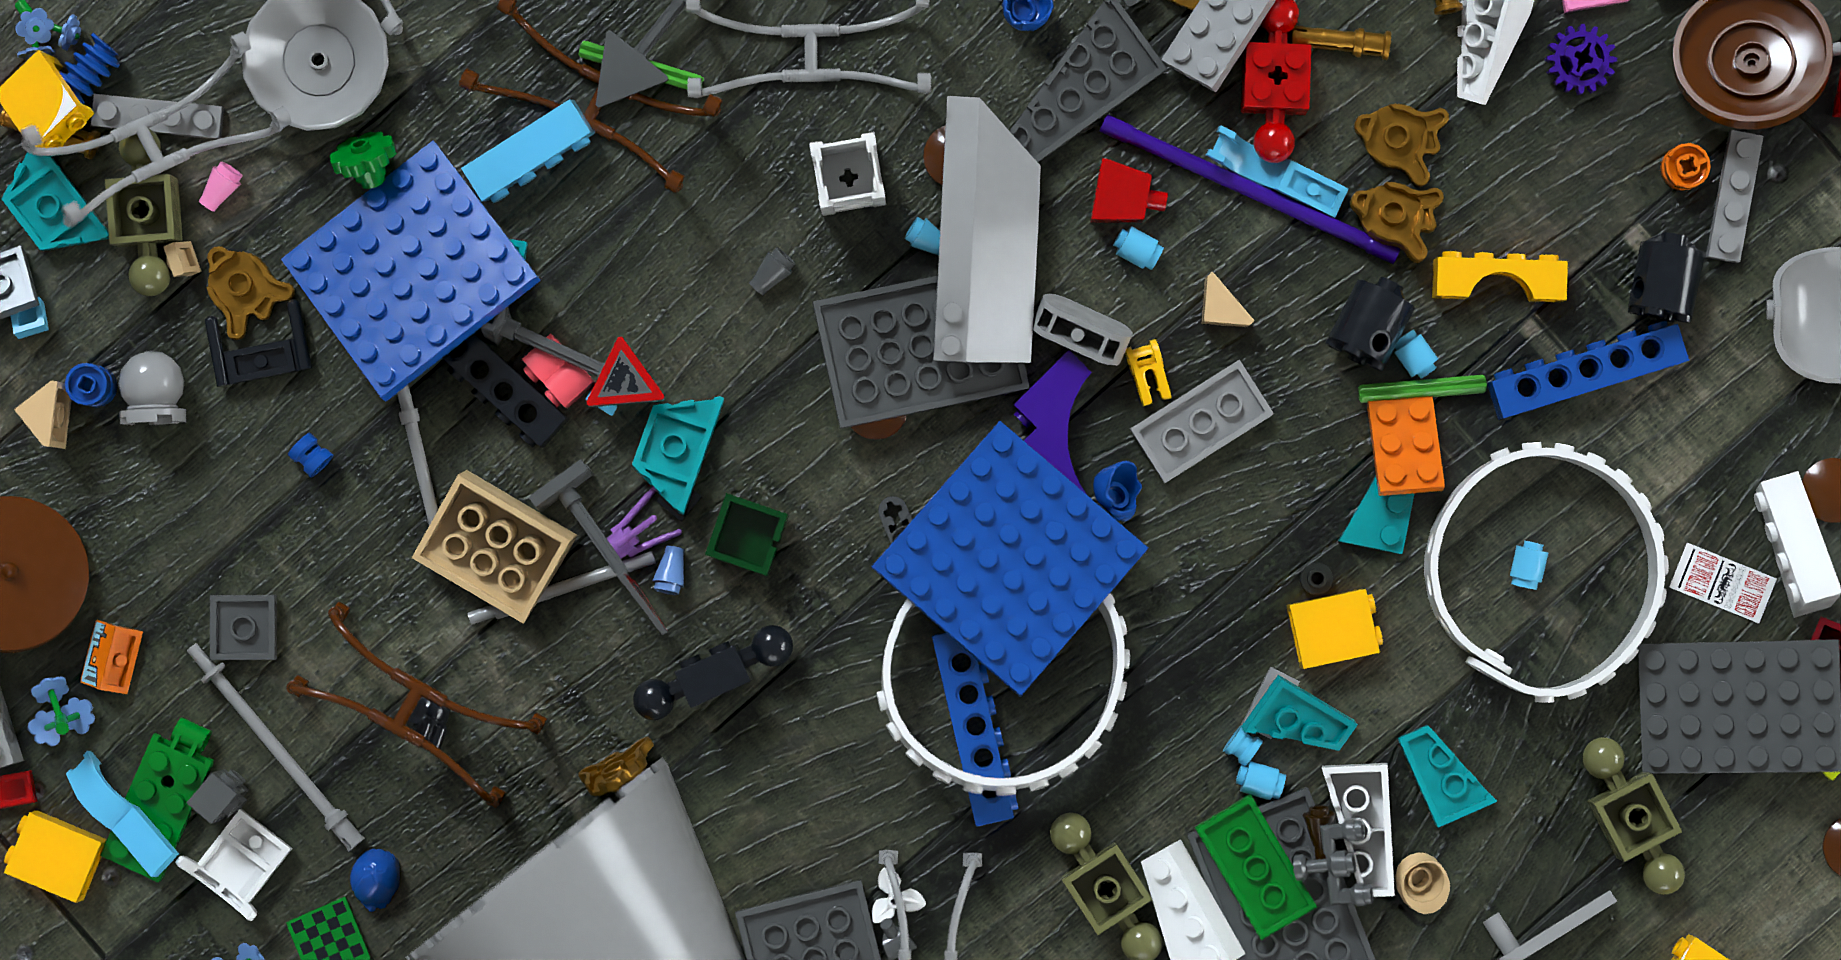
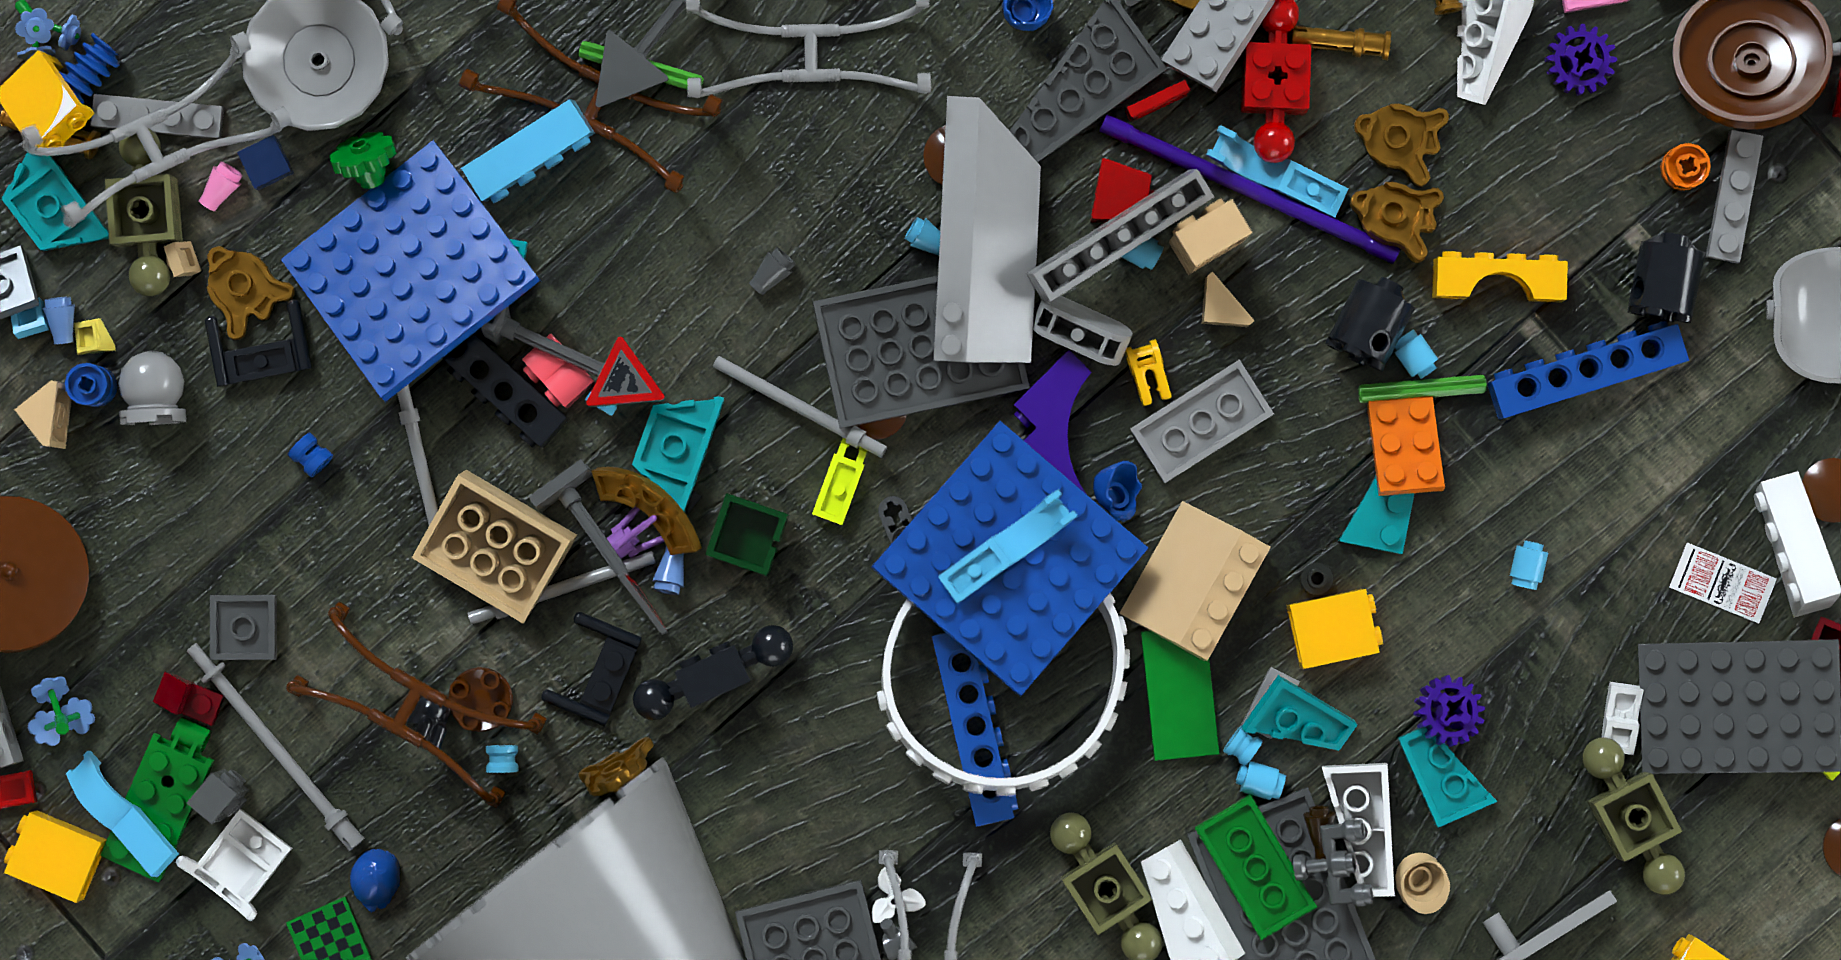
orange panel [80,620,143,694] -> none
white container [809,132,886,216] -> none
white piece [1424,442,1669,702] -> none
none -> medium blue cone [42,296,75,344]
none -> light yellow slope [74,319,116,355]
none -> dark red slope [153,672,225,726]
none -> dark blue piece [237,135,294,190]
none -> reddish brown dish [448,667,513,732]
none -> medium azure wheel [486,745,519,773]
none -> black plate [541,612,642,727]
none -> pearl gold tile [592,467,702,555]
none -> light grey bar [713,356,887,458]
none -> neon yellow hinge [812,438,867,525]
none -> medium azure piece [938,489,1078,604]
none -> light grey brick [1026,169,1214,302]
none -> tan slope [1119,501,1271,661]
none -> red tile [1125,80,1190,122]
none -> green tile [1141,631,1219,761]
none -> tan brick [1169,198,1252,275]
none -> dark purple gear [1413,675,1485,747]
none -> white slope [1602,682,1644,755]

